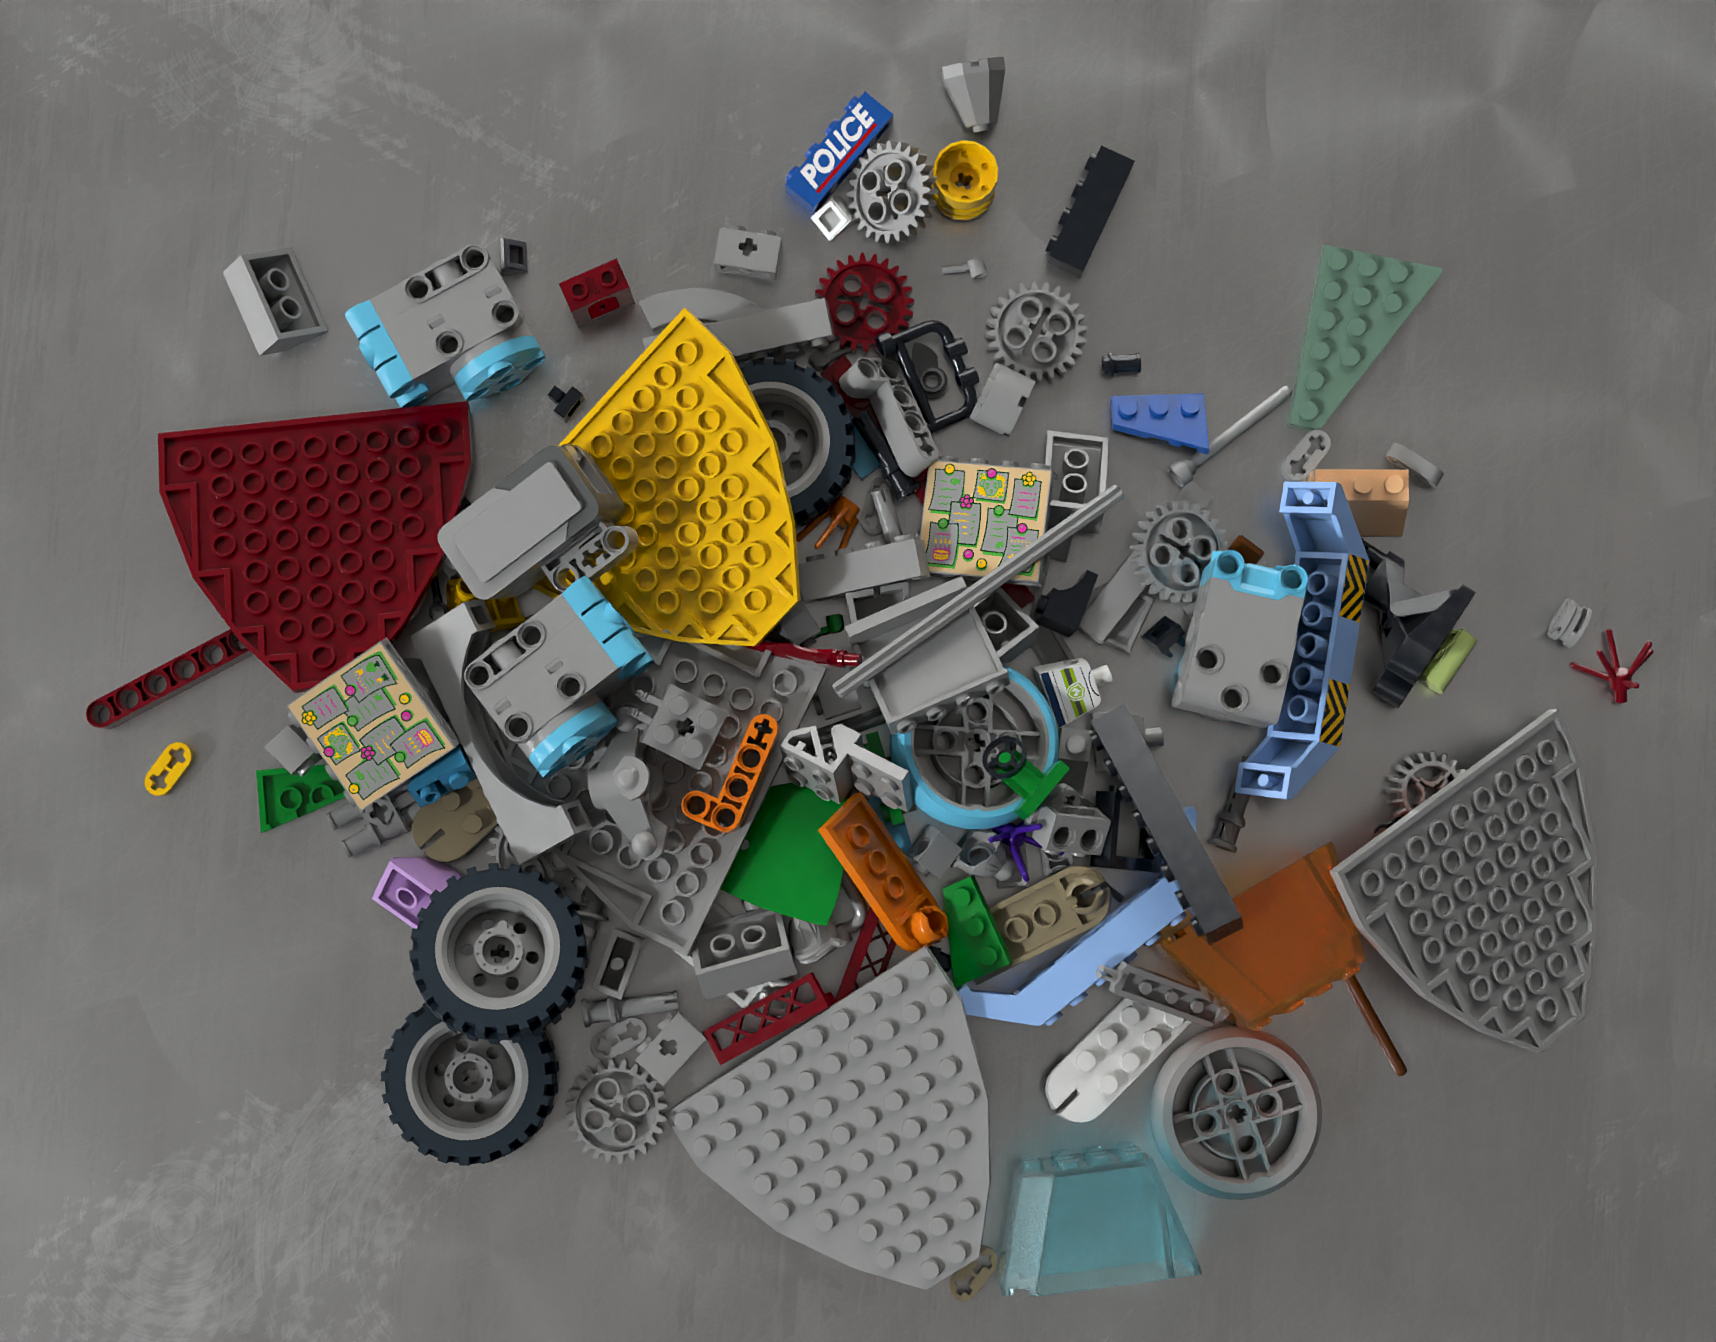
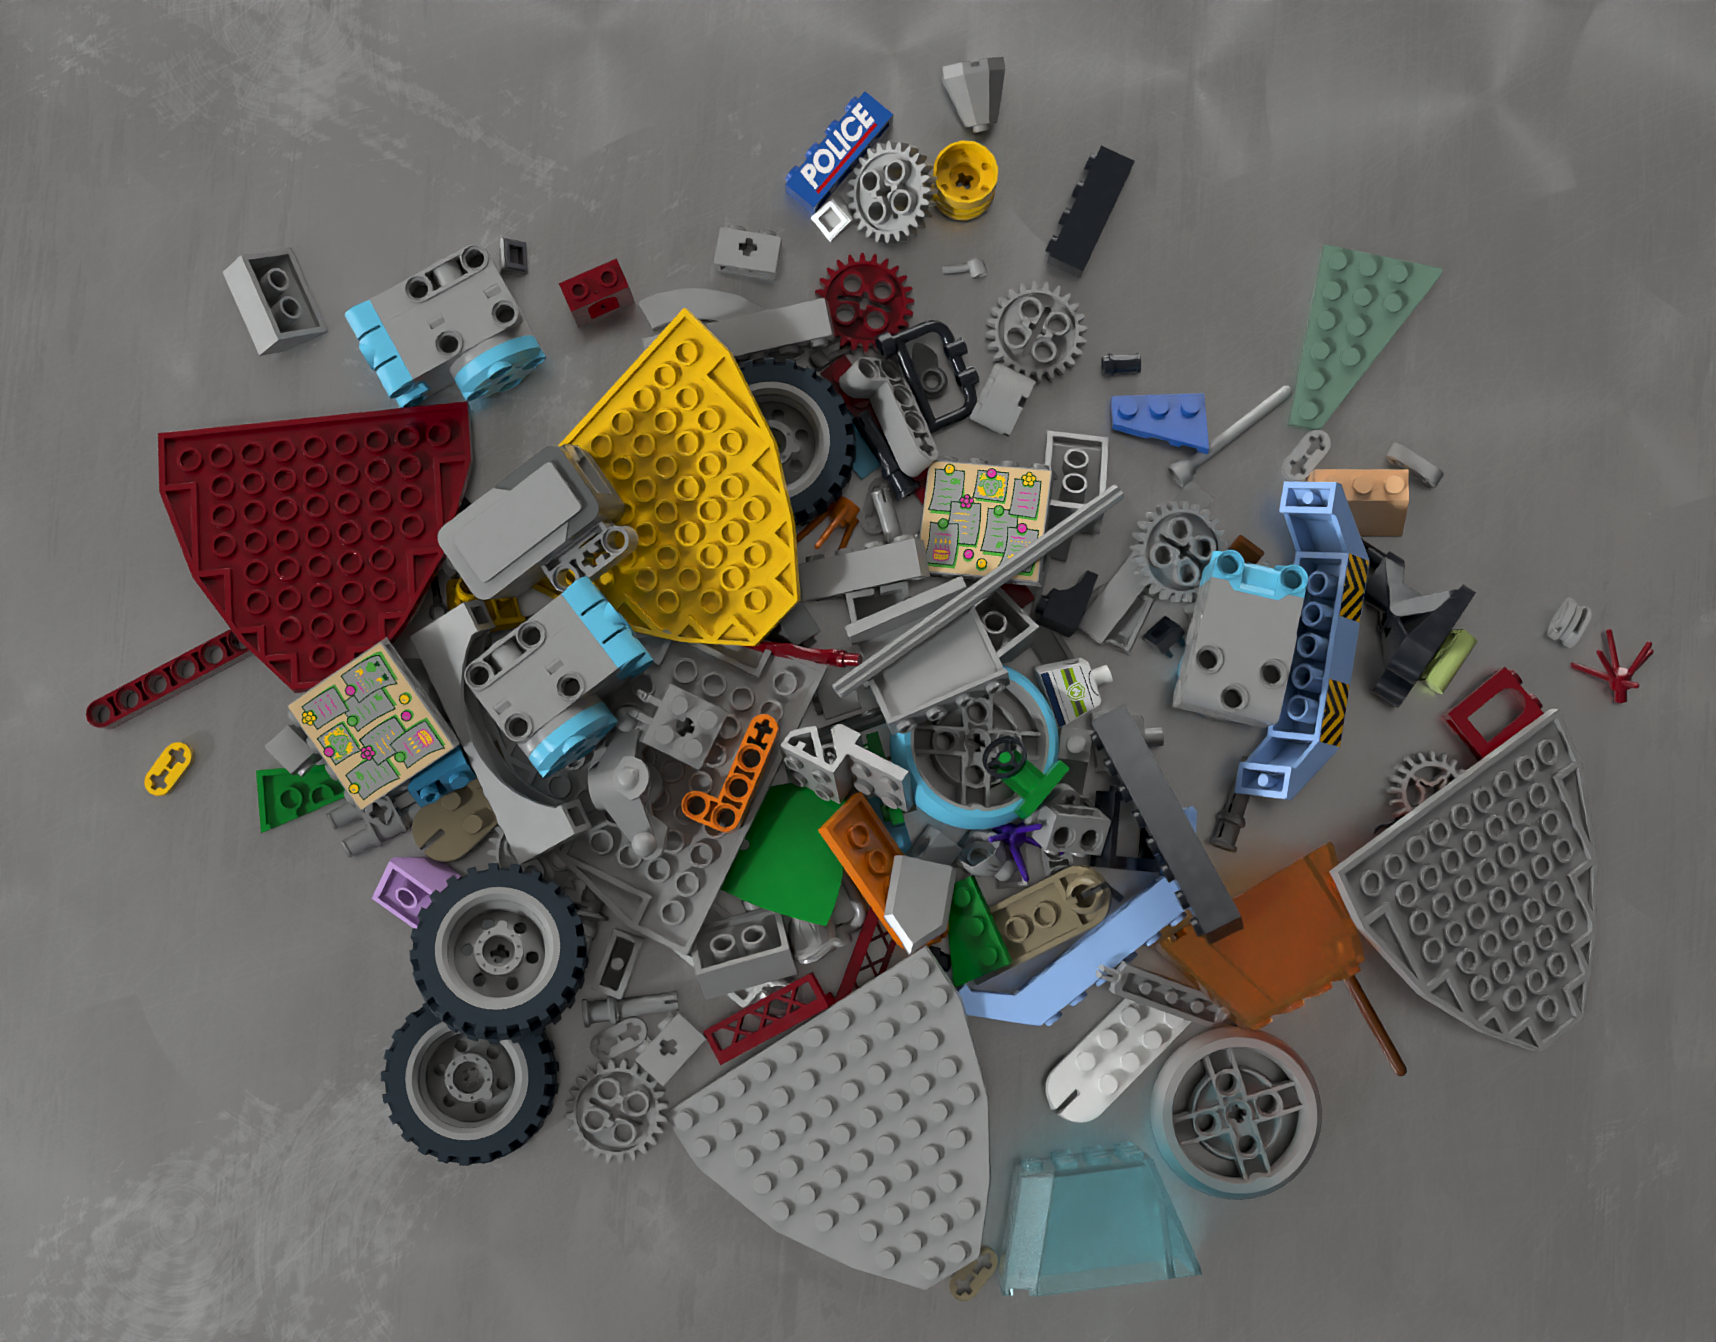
black tile [547,385,585,423] -> none
green hand [814,614,845,639] -> none
none -> light grey tile [883,855,957,955]
none -> dark red panel [1441,667,1544,762]

